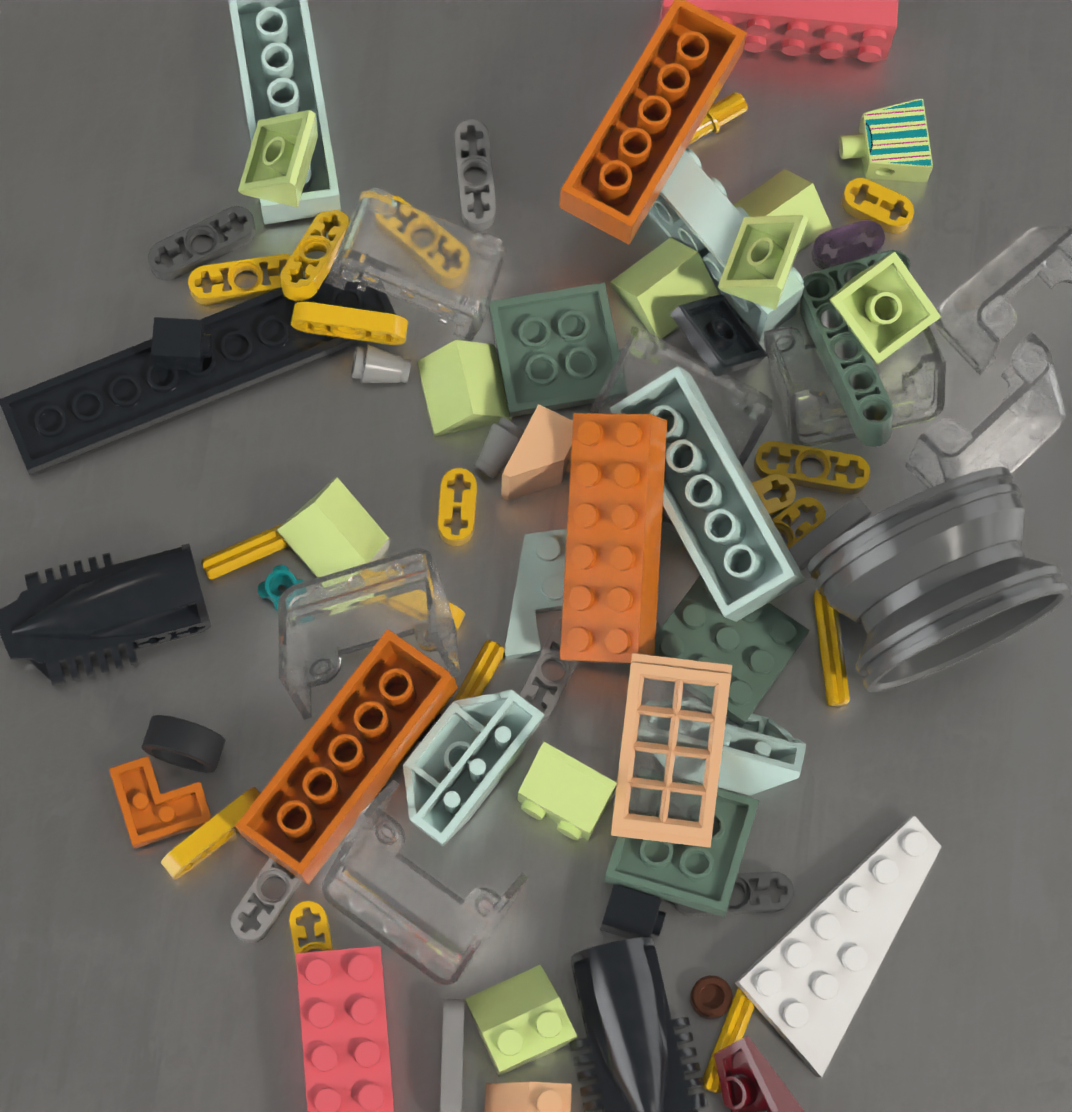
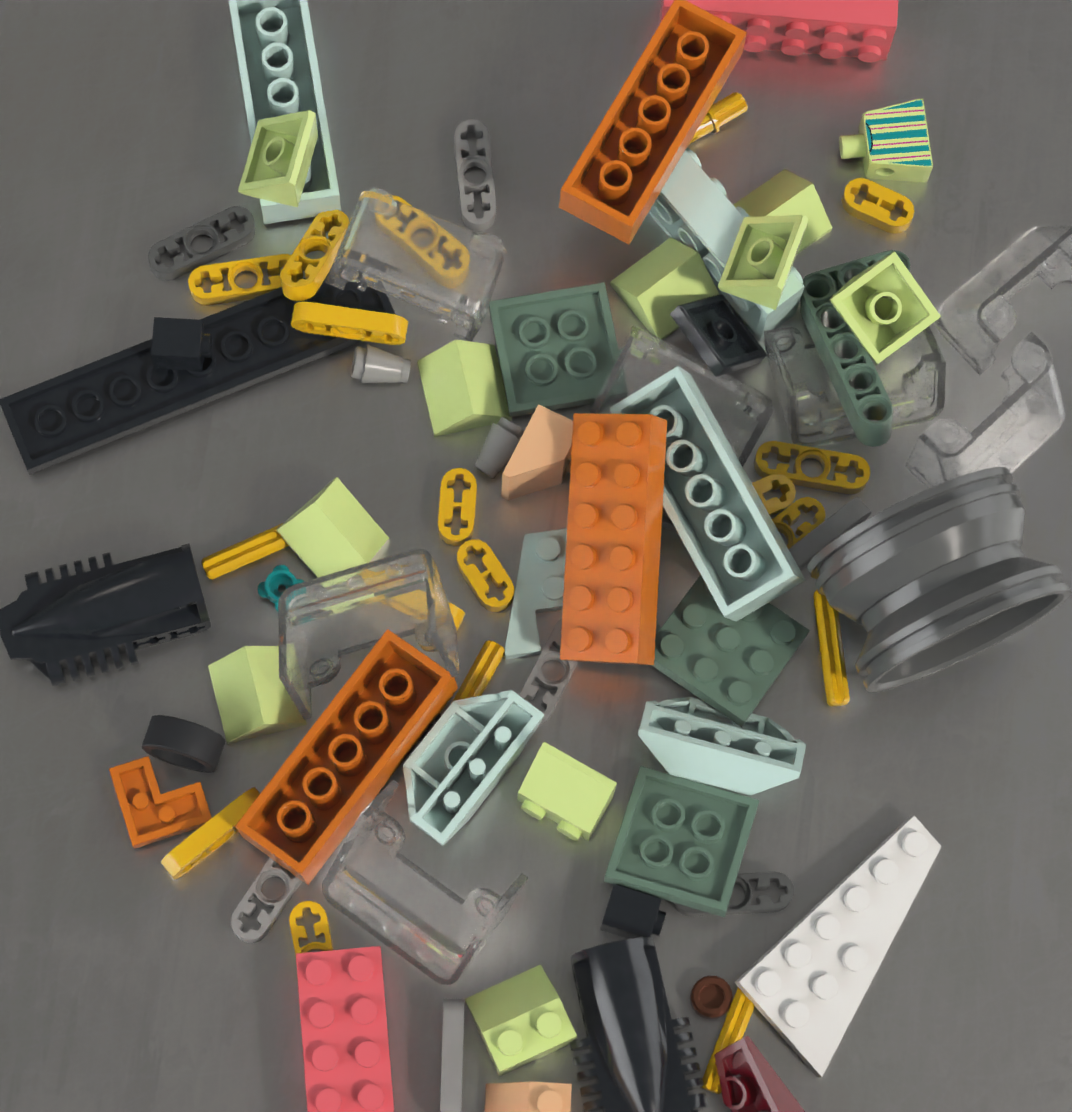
light nougat piece [611,653,732,848] -> none
clear purple beam [811,220,885,270] -> none
none -> yellowish green slope [208,646,307,745]
none -> yellow beam [457,539,514,612]

